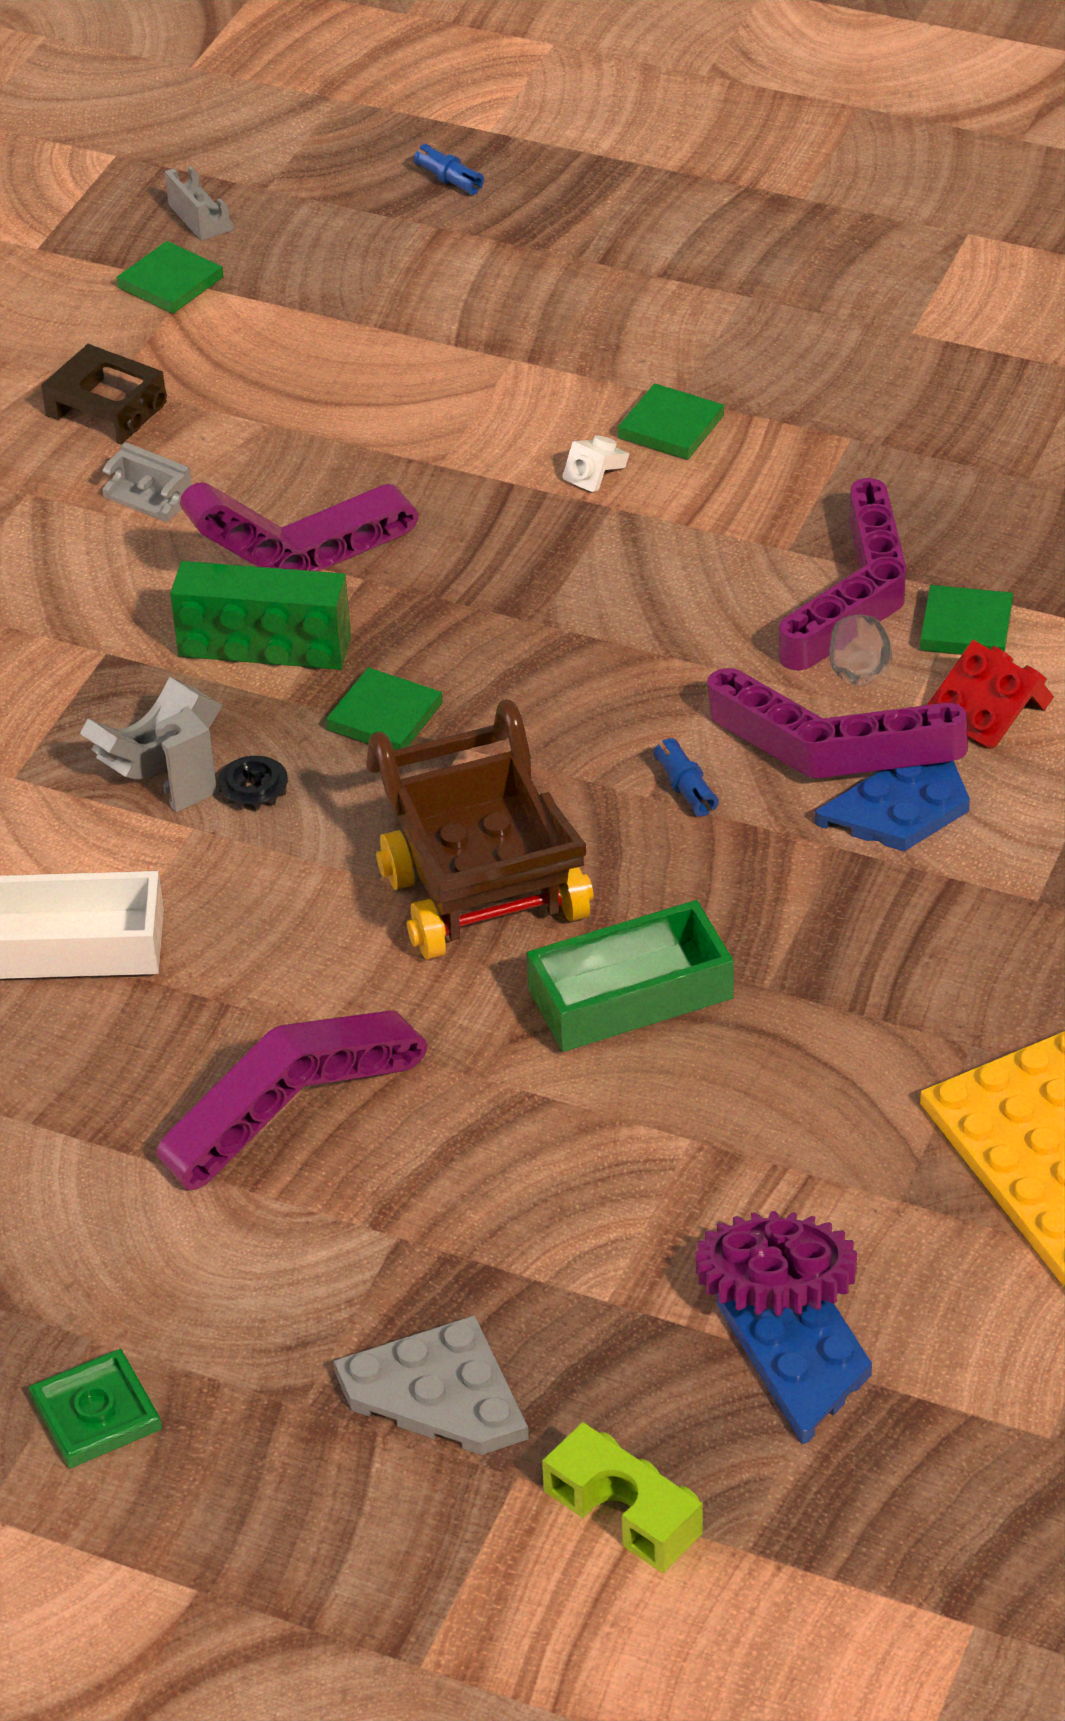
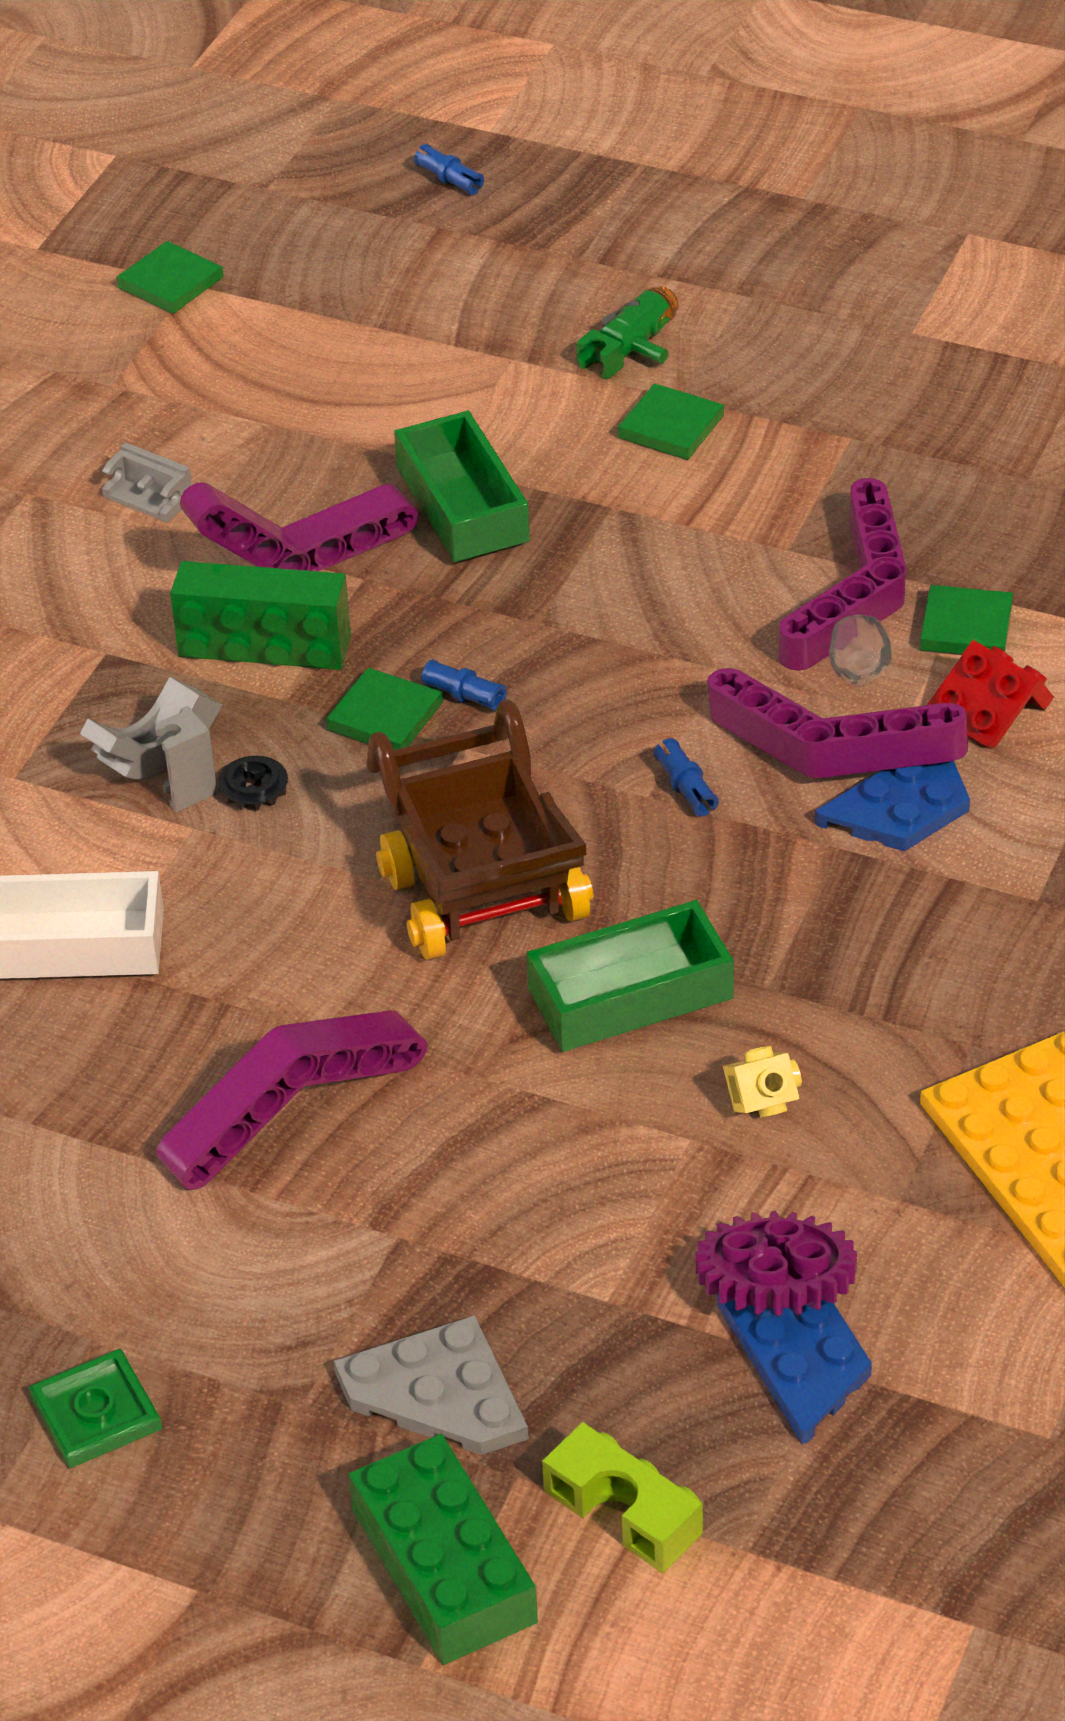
dark brown window [41,344,167,445] -> none
light grey hinge [165,166,234,241] -> none
white bracket [563,435,630,492] -> none
none -> green piece [348,1433,538,1665]
none -> green piece [394,410,530,562]
none -> blue pin [421,659,507,711]
none -> green piece [576,286,679,379]
none -> light yellow brick [723,1046,802,1117]

